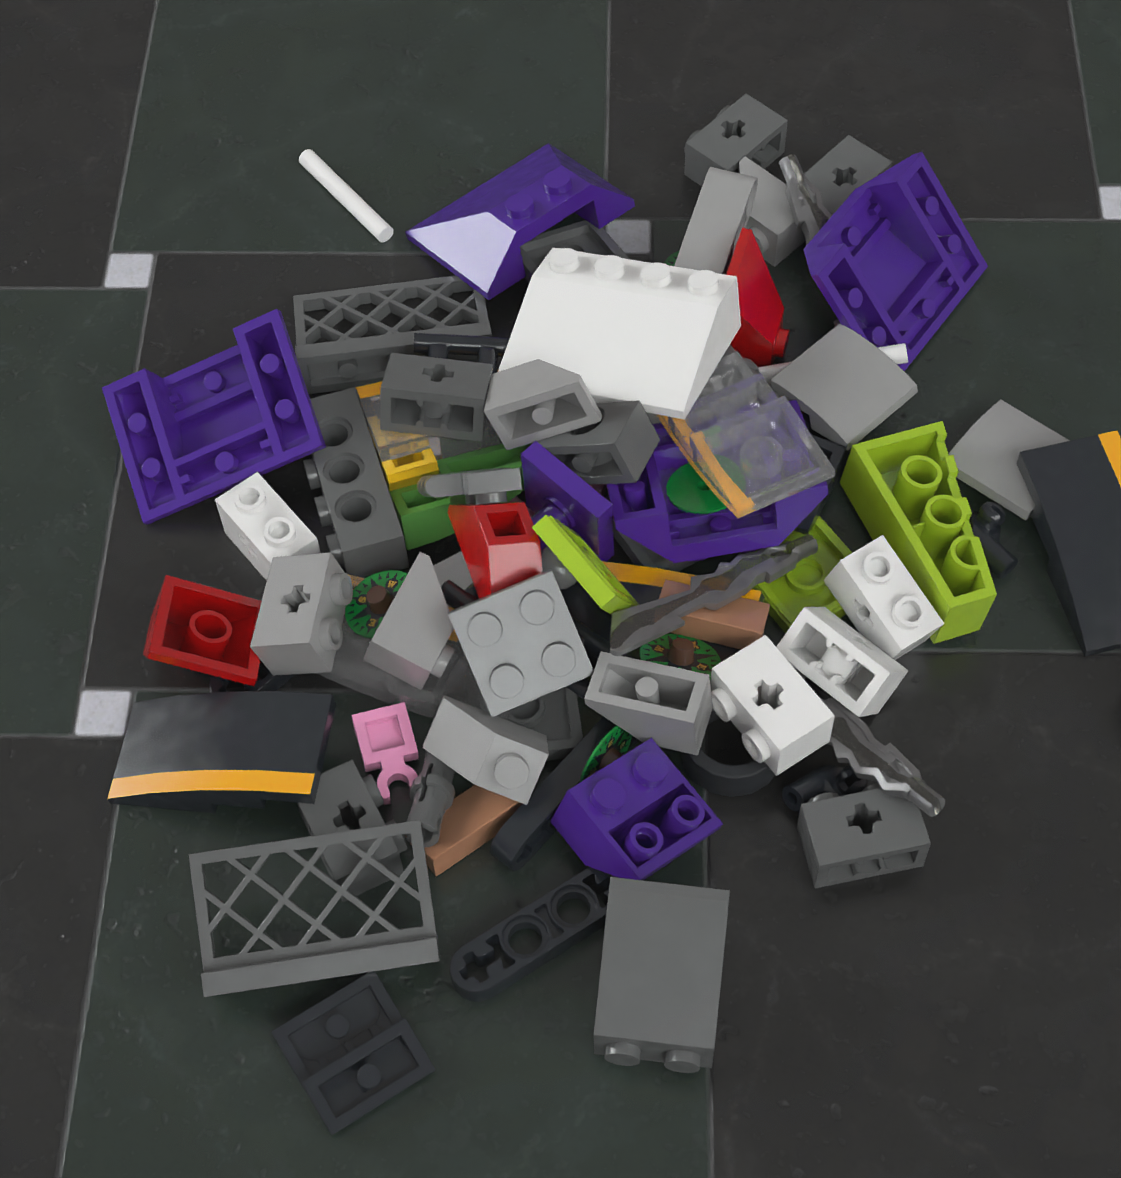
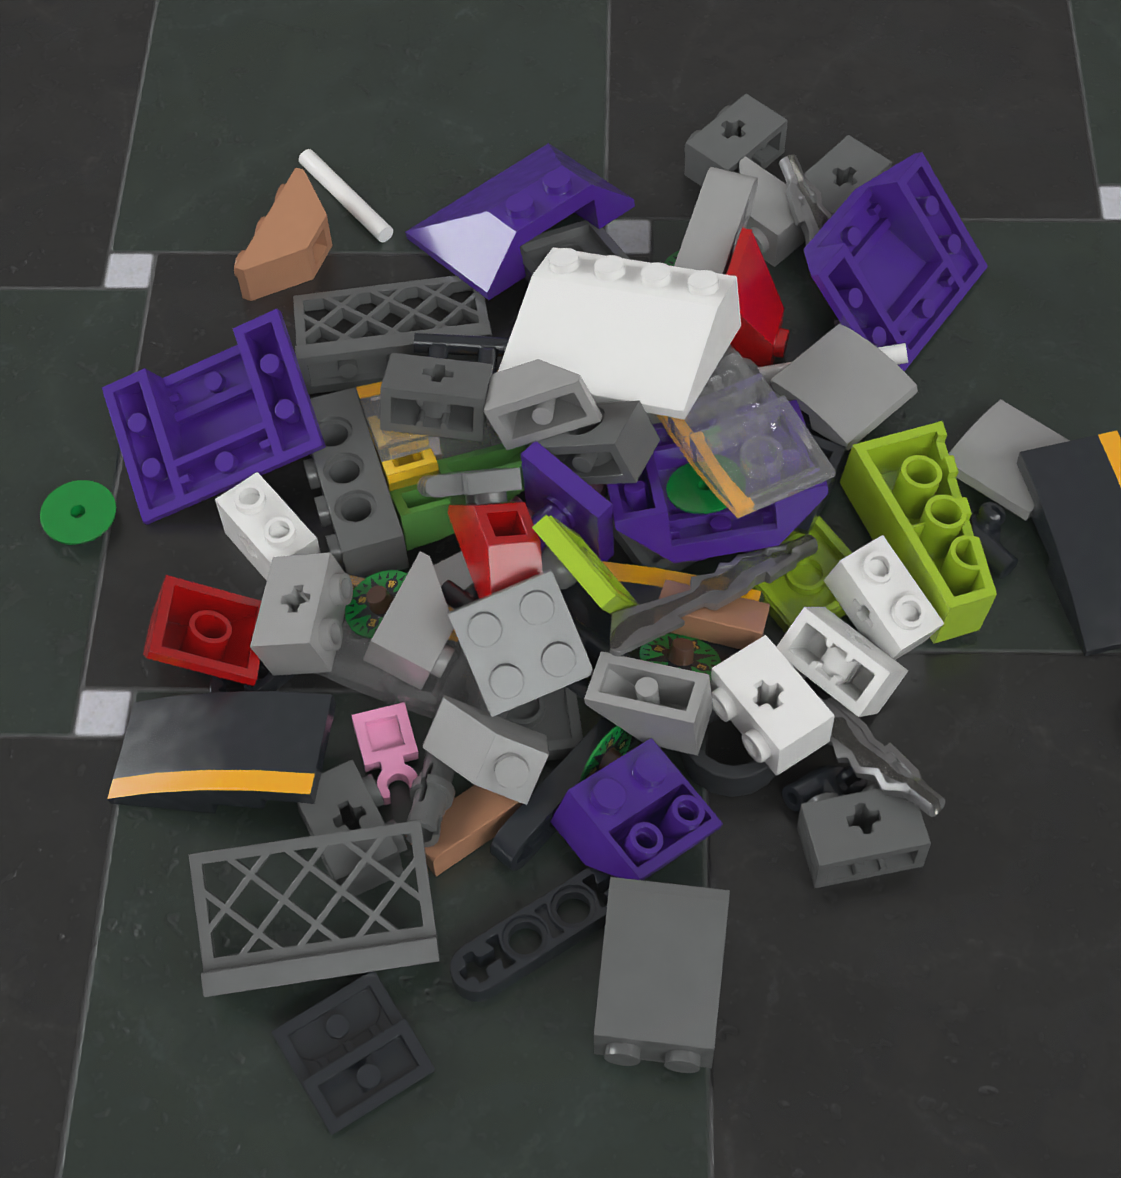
none -> green piece [40,480,116,545]
none -> nougat slope [234,168,332,301]

